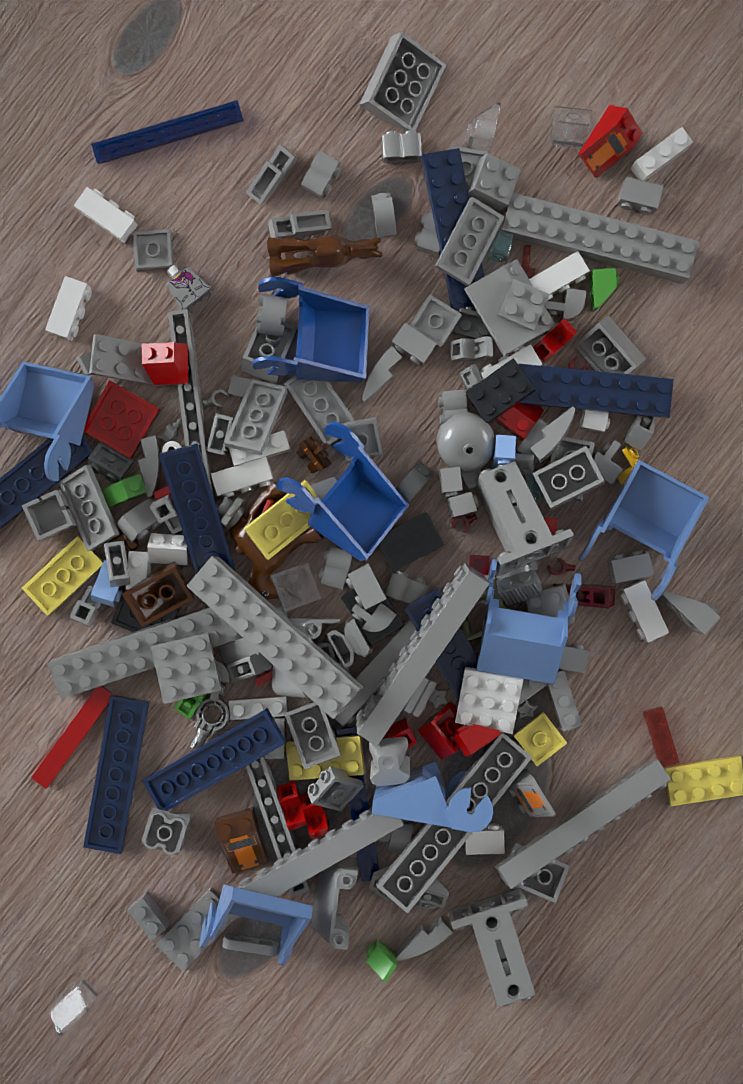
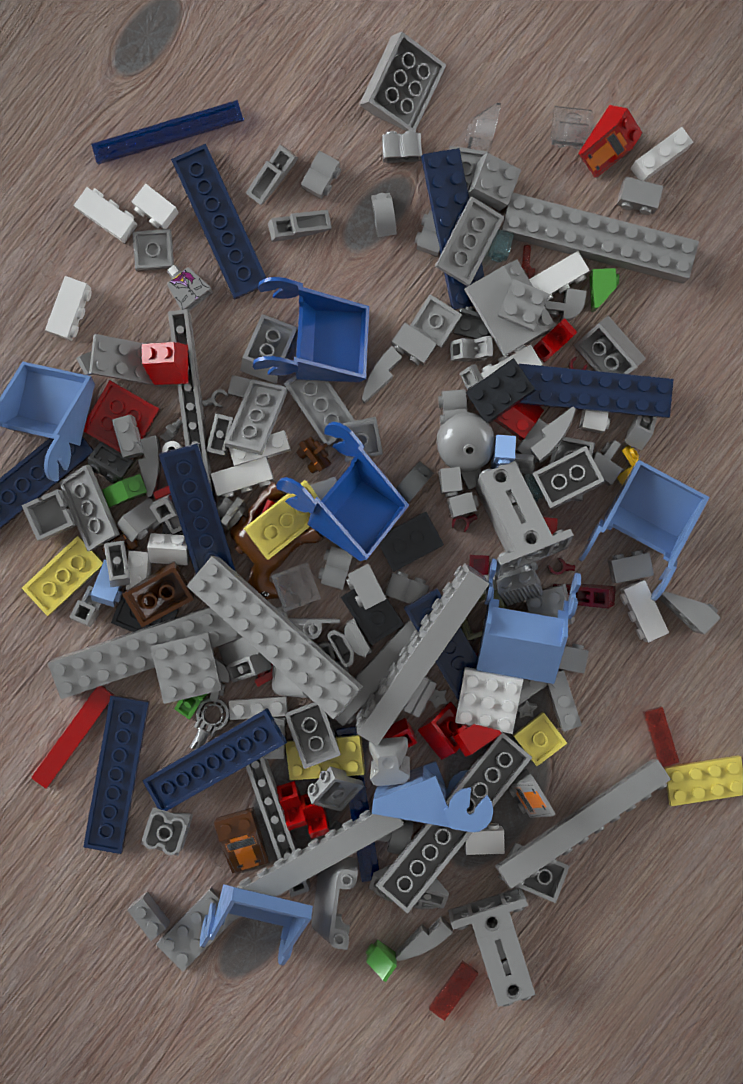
clear slope [50,978,98,1037] -> none
light grey beam [222,934,279,956] -> none
light grey brick [256,294,288,336] -> none
reddish brown animal [267,235,383,277] -> none
light grey brick [352,603,397,632] -> none
none -> light grey brick [112,415,144,459]
none -> white brick [131,183,179,229]
none -> dark blue plate [171,144,266,300]
none -> clear red plate [429,960,479,1021]

